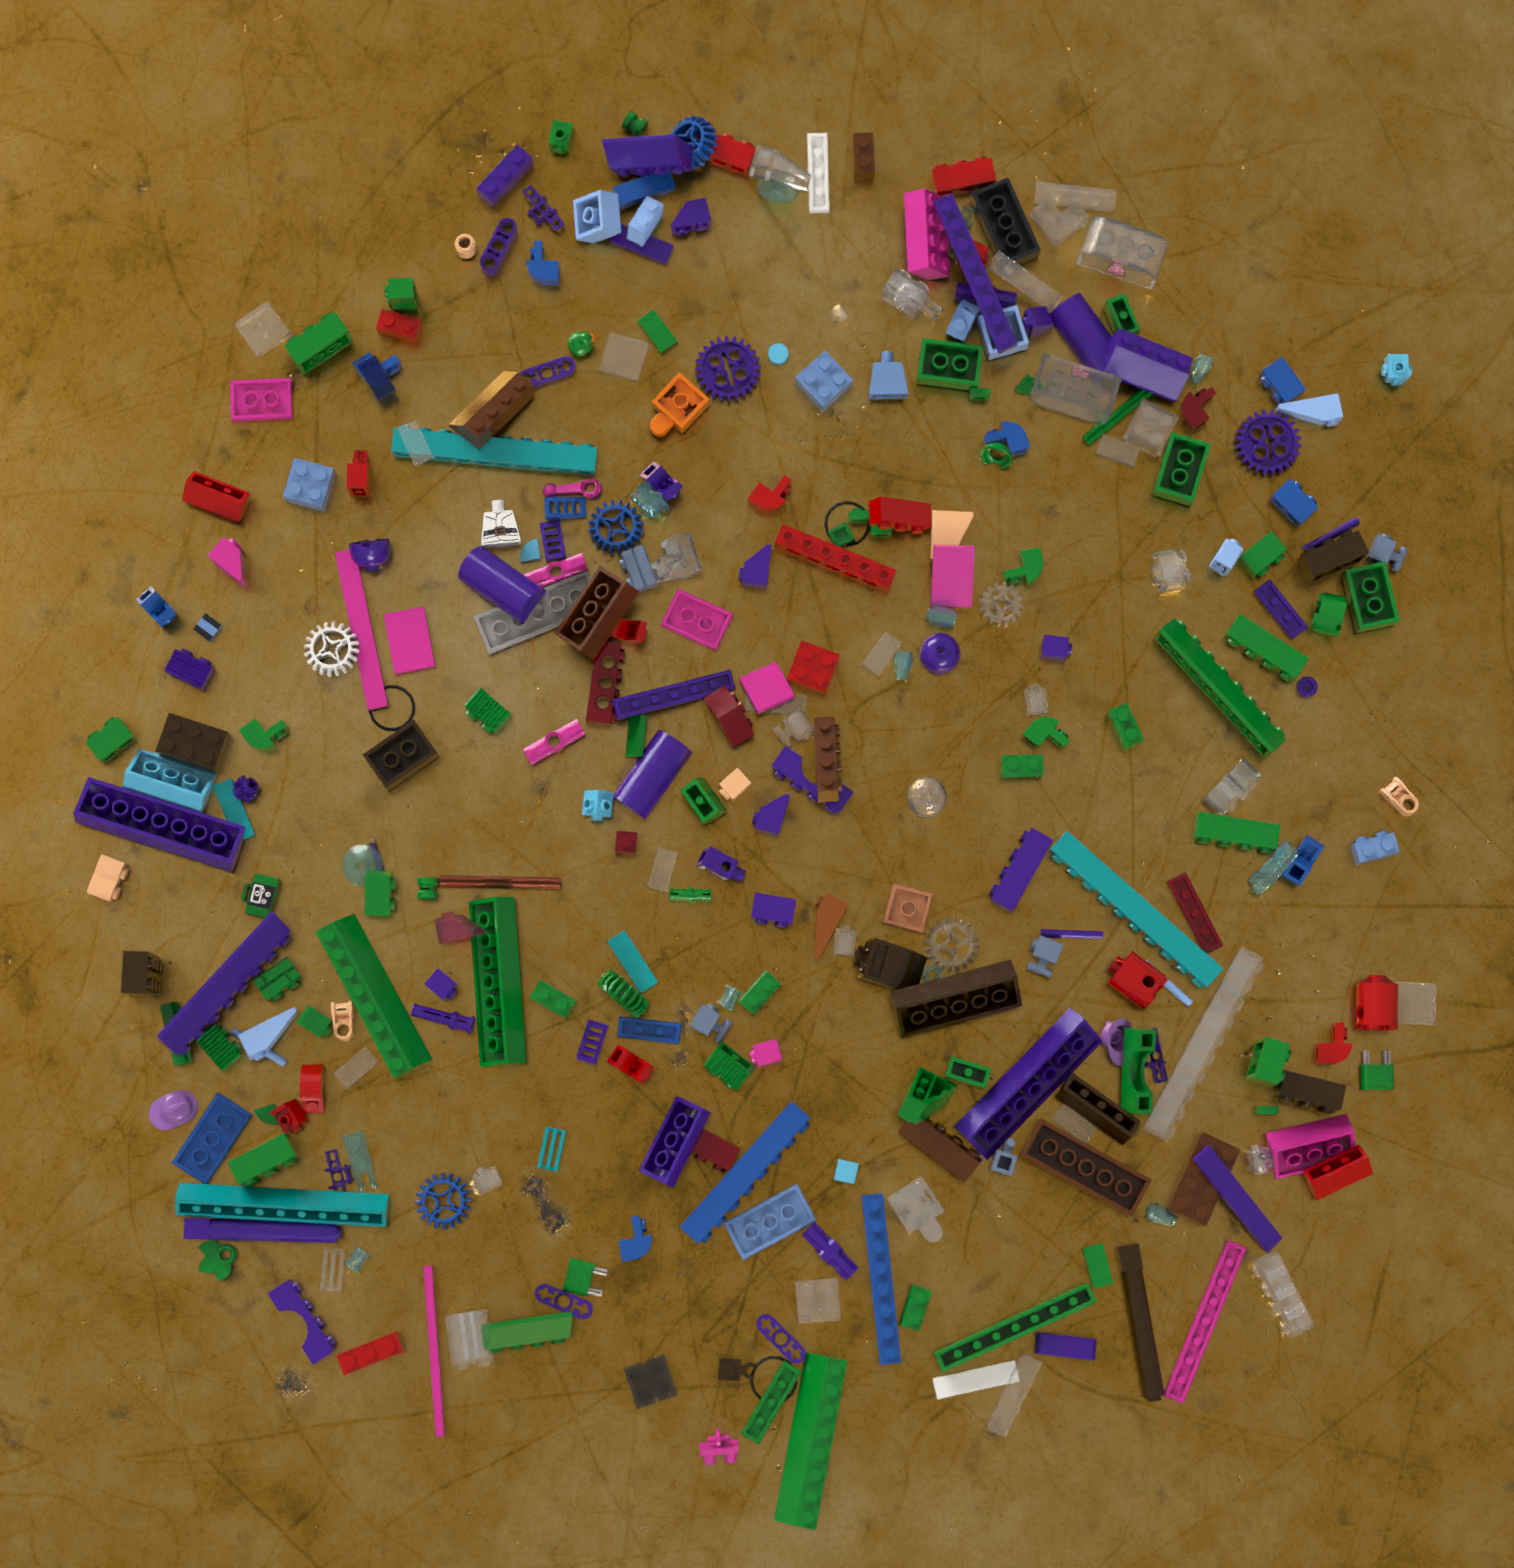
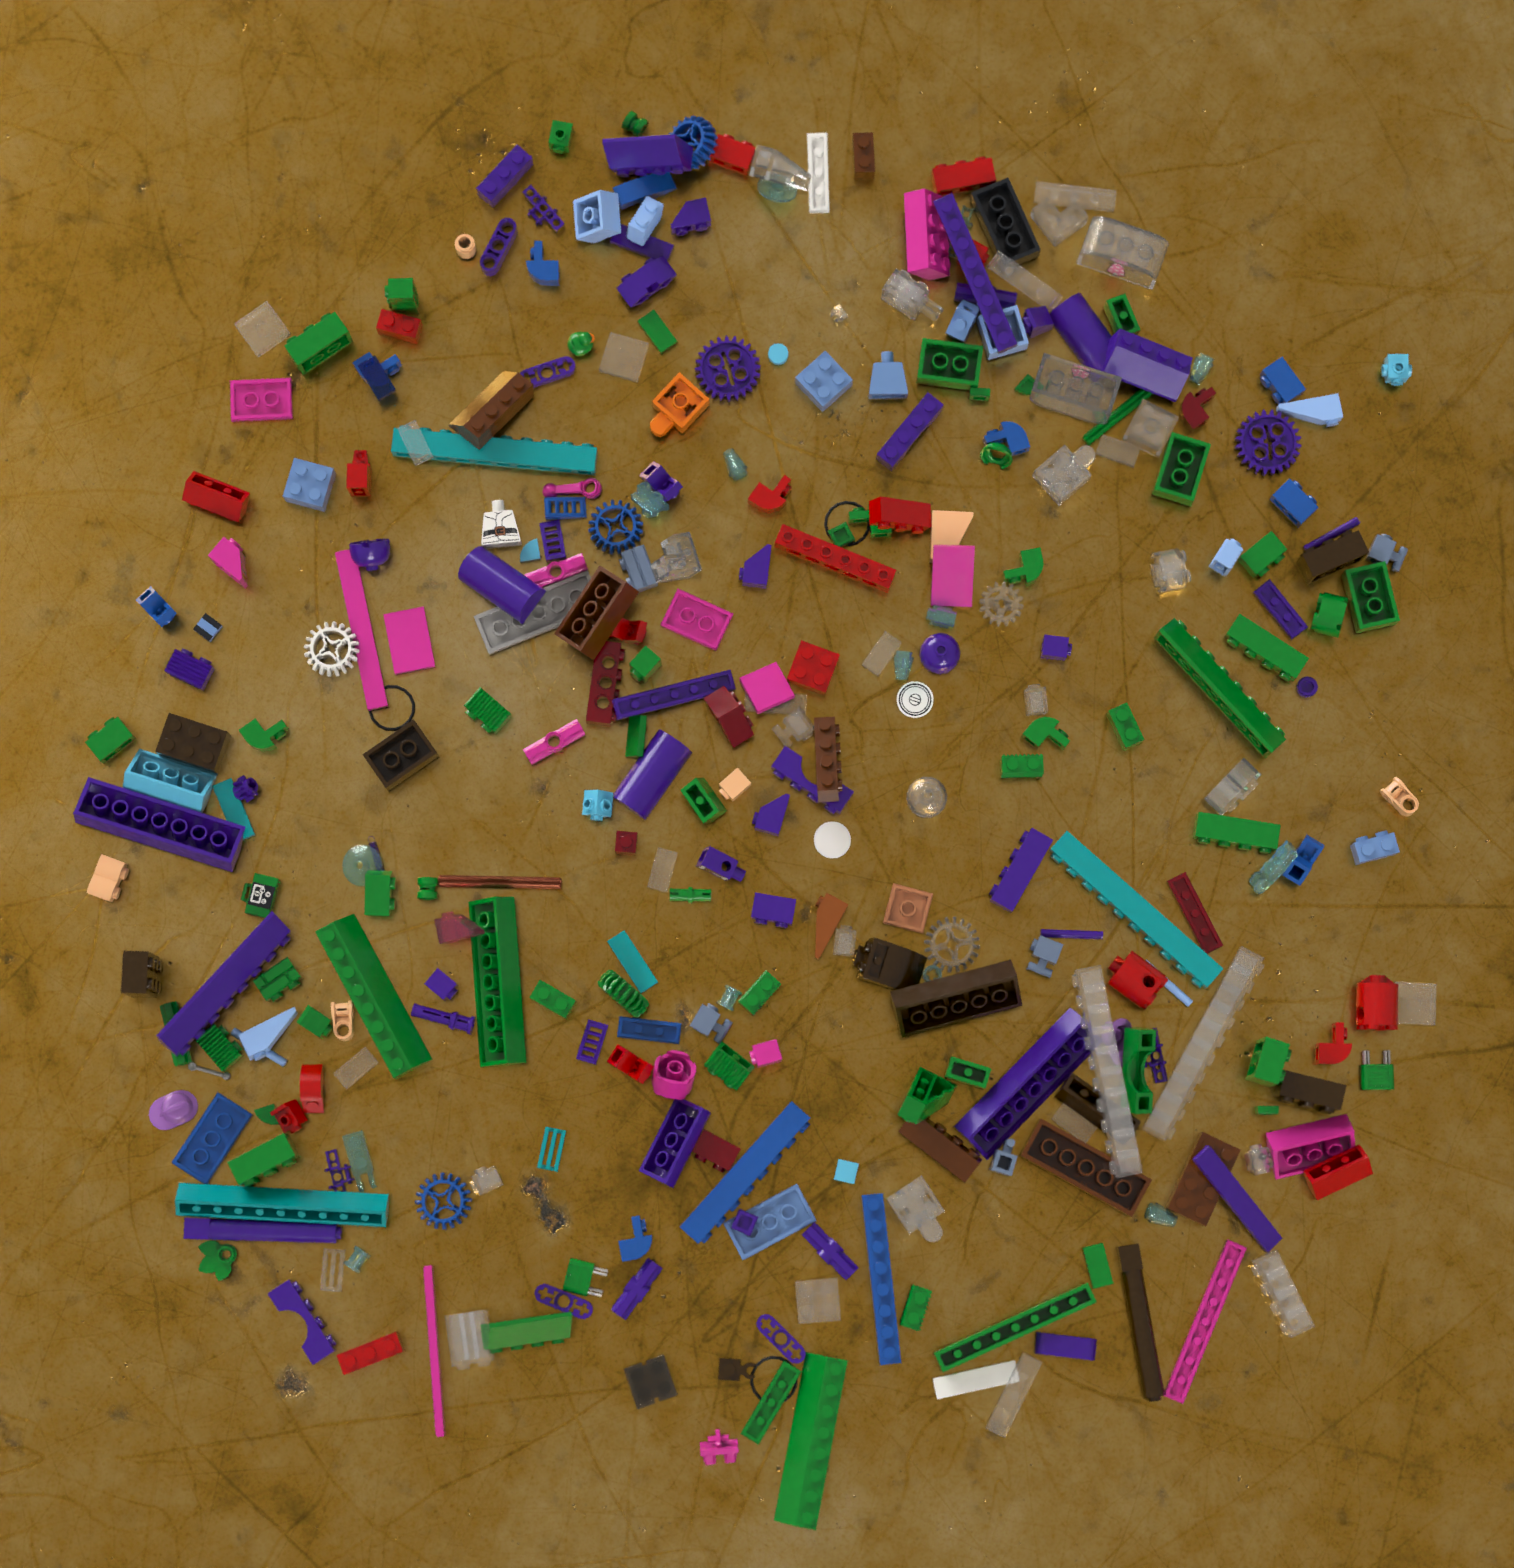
none -> light grey hinge [188,1062,230,1080]
none -> dark purple piece [611,1258,662,1320]
none -> dark purple brick [616,256,677,307]
none -> green brick [629,645,662,684]
none -> dark pink brick [652,1050,696,1100]
none -> clear light blue cone [723,449,748,480]
none -> dark purple tile [731,1209,758,1236]
none -> white sticker [814,822,851,858]
none -> dark purple arch [876,392,944,472]
none -> white sticker [897,681,934,718]
none -> clear brick [1032,445,1096,506]
none -> clear brick [1072,965,1143,1178]

